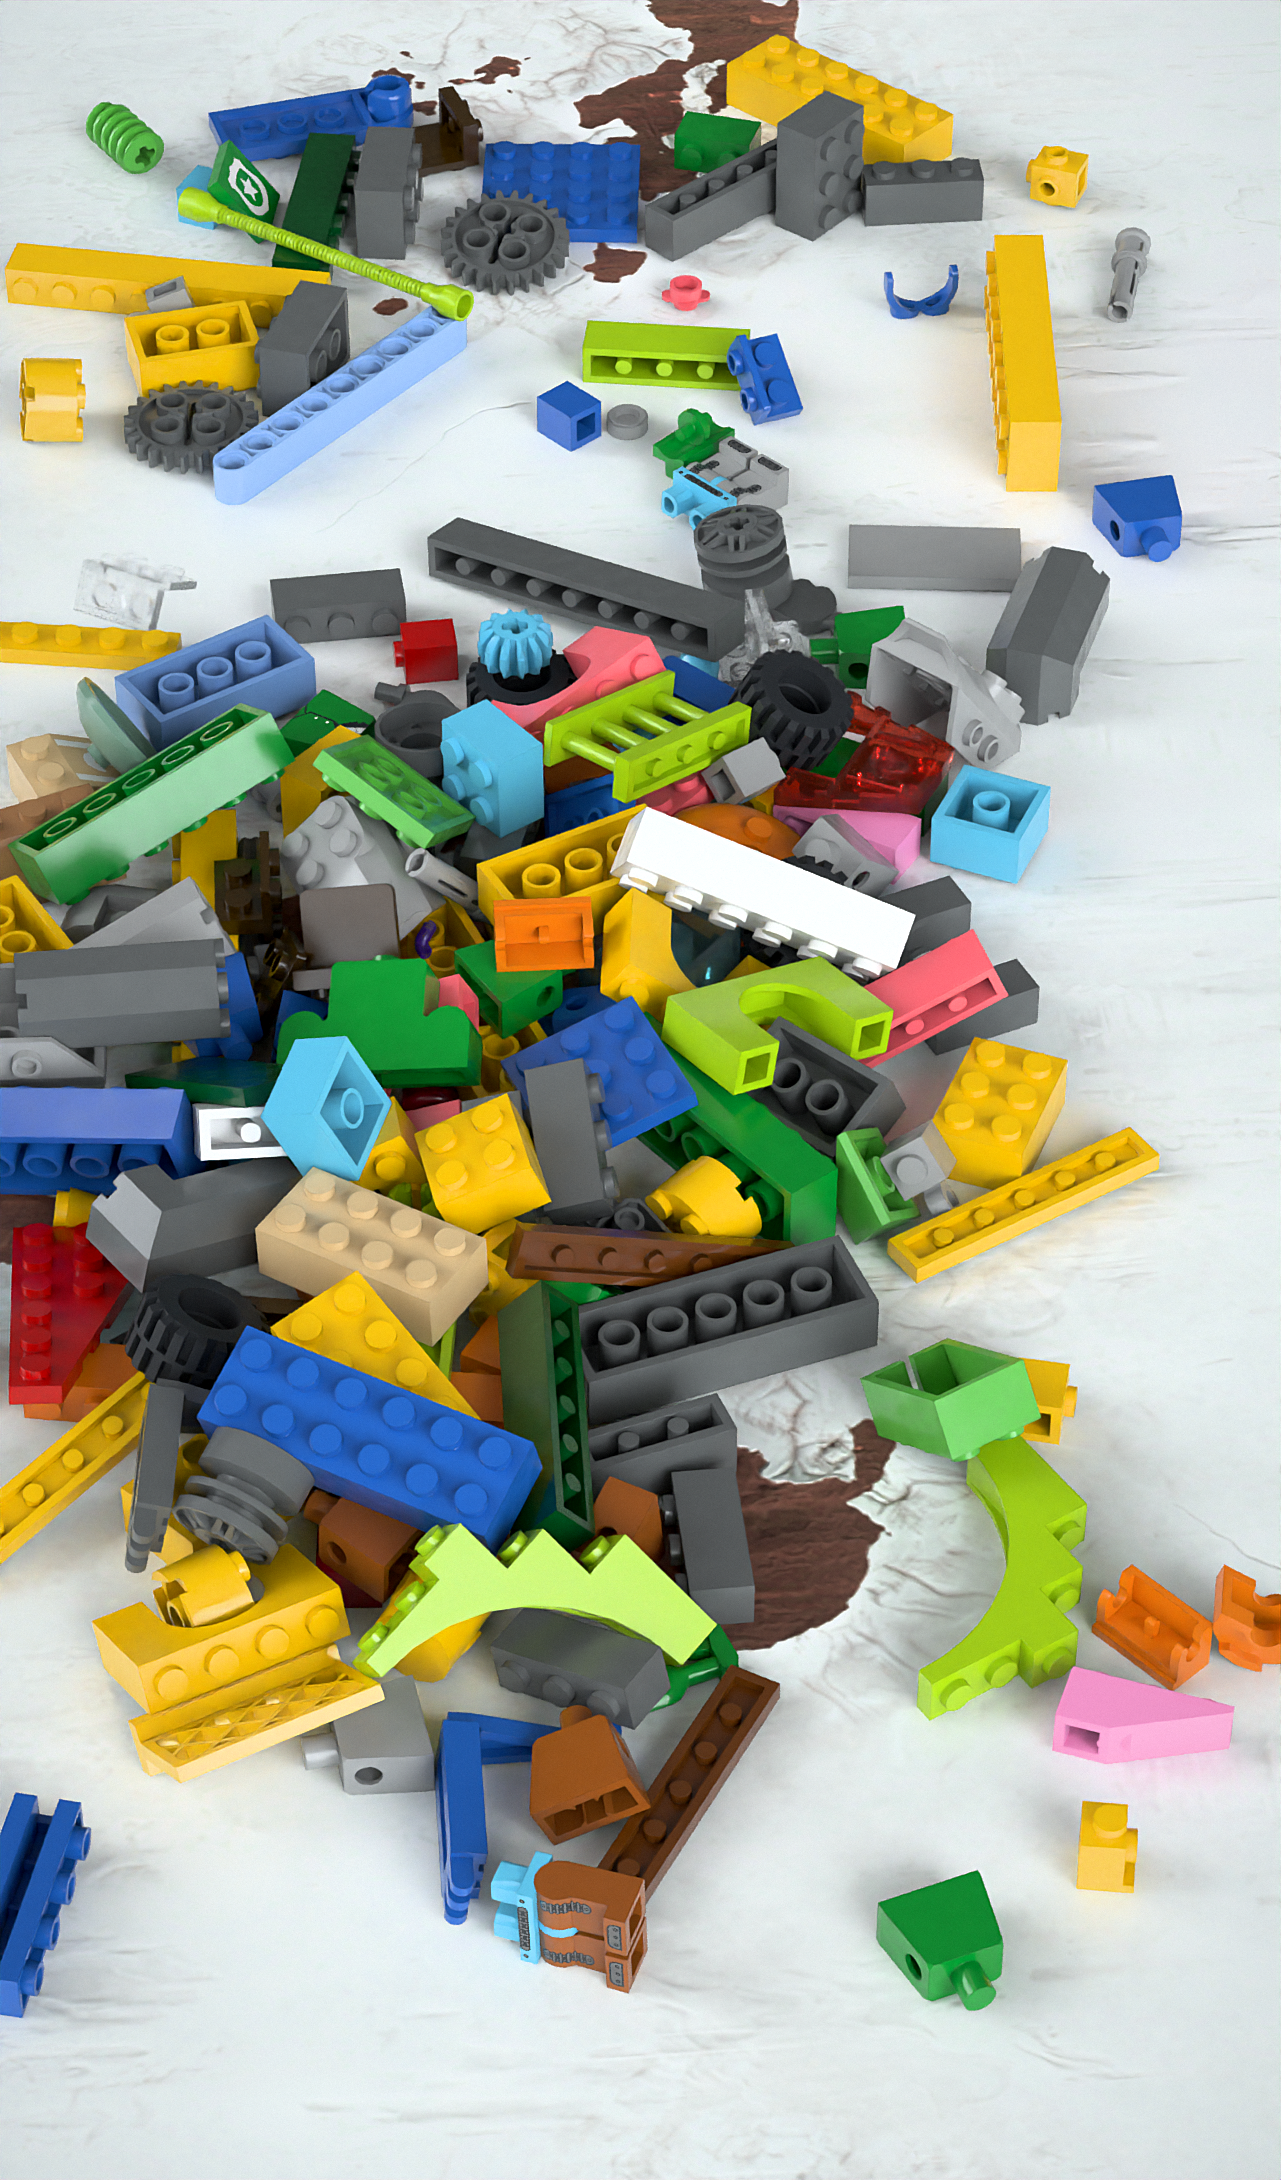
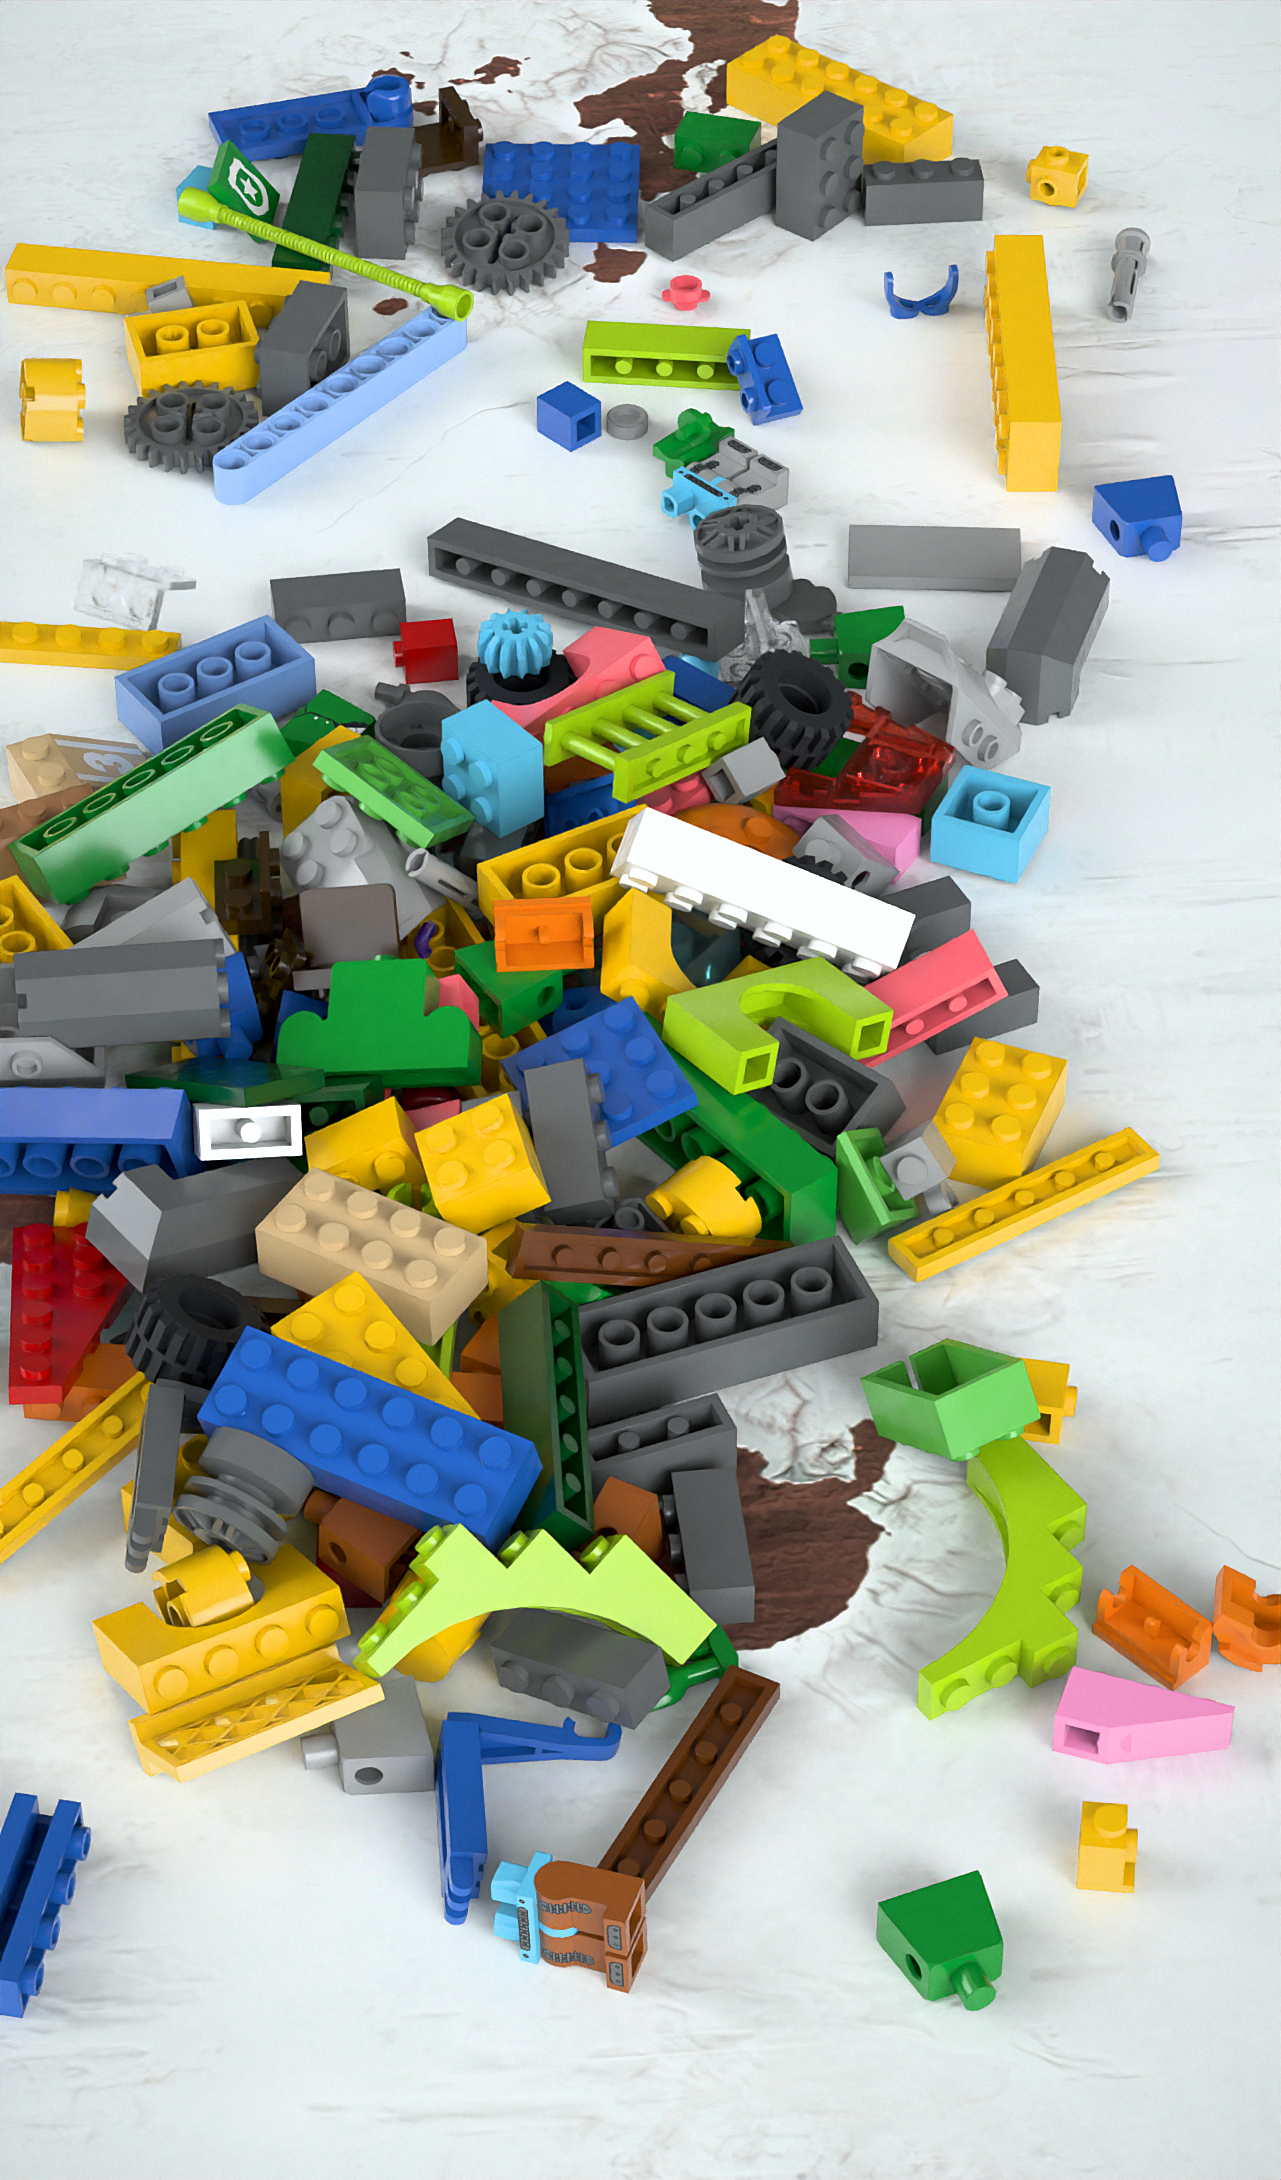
sand green dish [76,677,158,774] -> none
bright green piece [86,102,164,174] -> none
medium azure brick [260,1036,392,1181] -> none
dark orange torso [529,1705,651,1846] -> none

